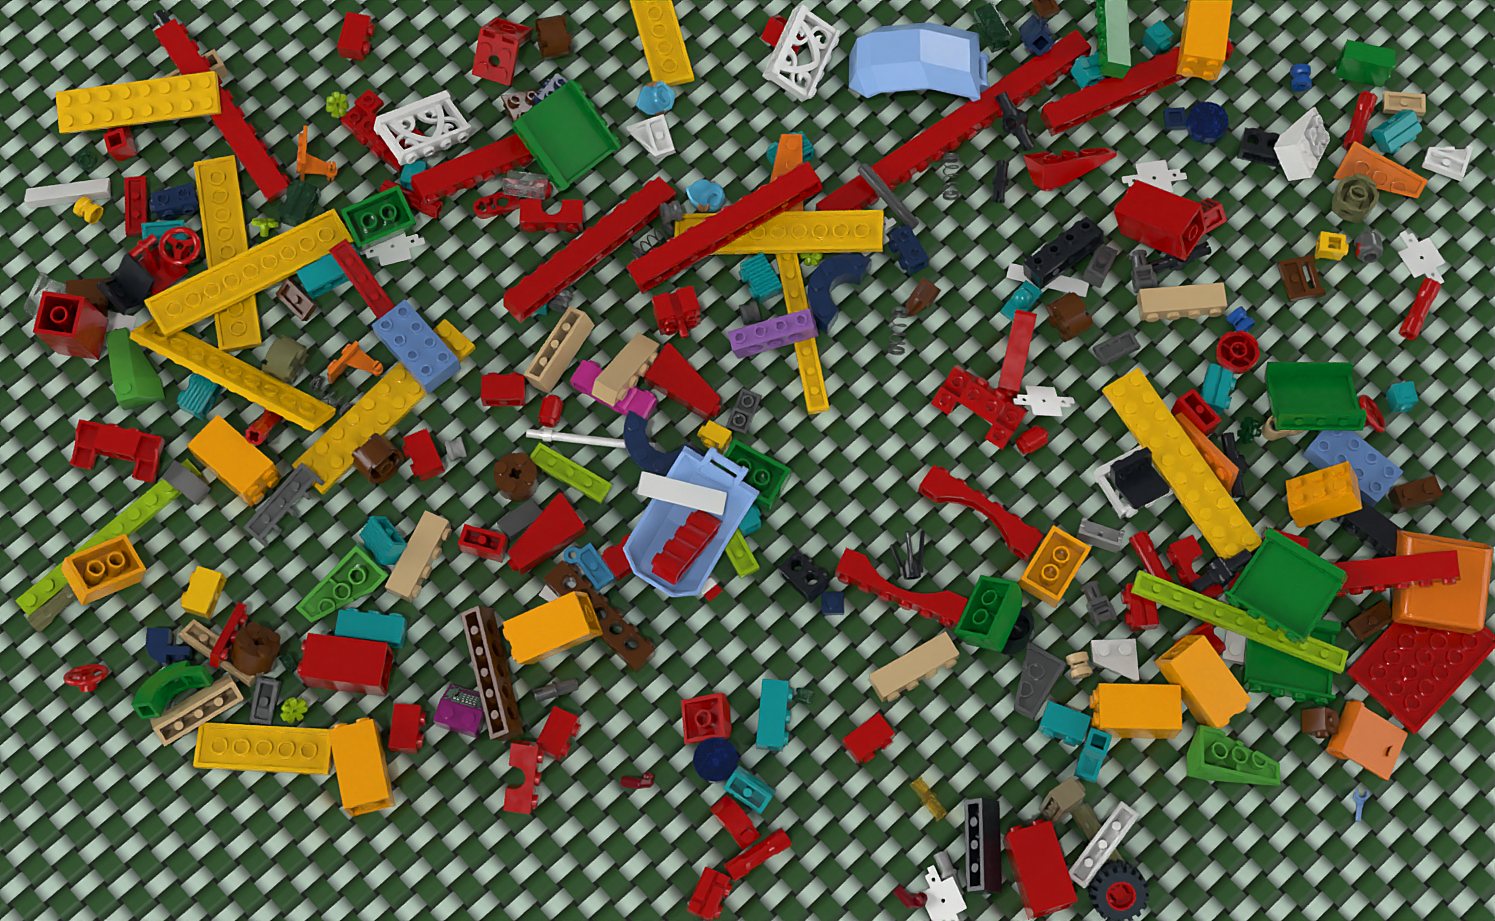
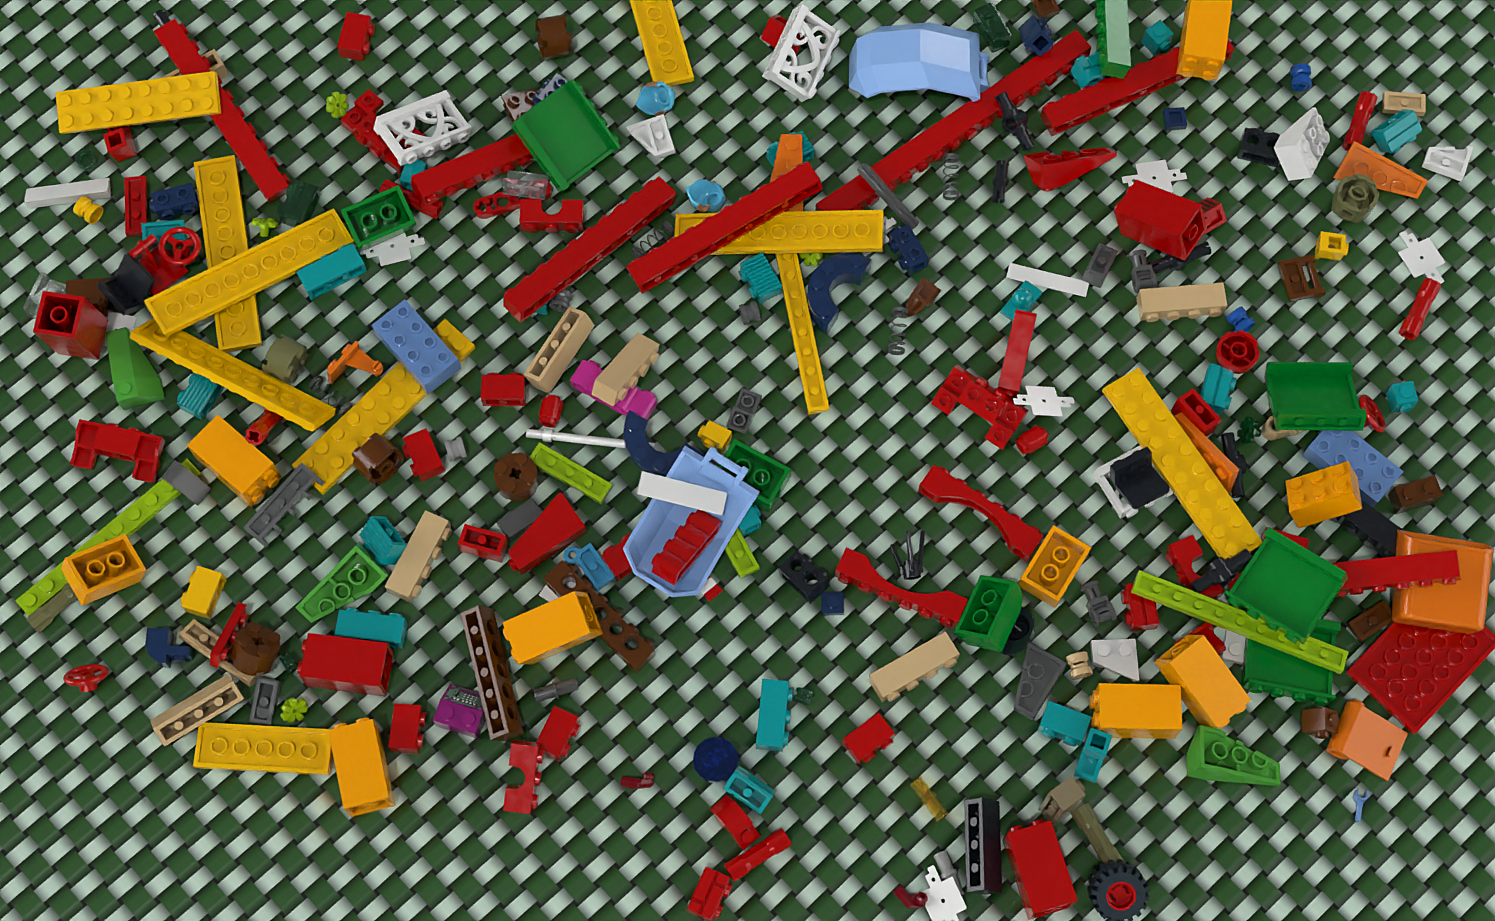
green arch [131,660,214,719] -> none
reddish brown plate [275,278,318,321] -> none
orange plate [296,126,338,181] -> none
red tile [329,238,395,320] -> none
red bracket [472,17,534,86] -> none
red slope [644,342,722,421] -> none
red brick [652,285,701,338] -> none
dark grey wheel [659,200,682,224] -> none
red slope [681,692,732,745] -> none
medium lavender brick [728,308,819,359] -> none
black brick [1023,216,1104,290] -> none
reddish brown brick [1046,292,1093,342] -> none
white slope [1068,801,1140,889] -> none
light grey hinge [1076,517,1125,553] -> none
dark grey plate [1092,329,1141,367] -> none
red axle [1129,531,1174,583] -> none
clear blue piece [1186,102,1229,145] -> none
green brick [1334,39,1398,88] -> none
dark grey head [1354,231,1383,263] -> none

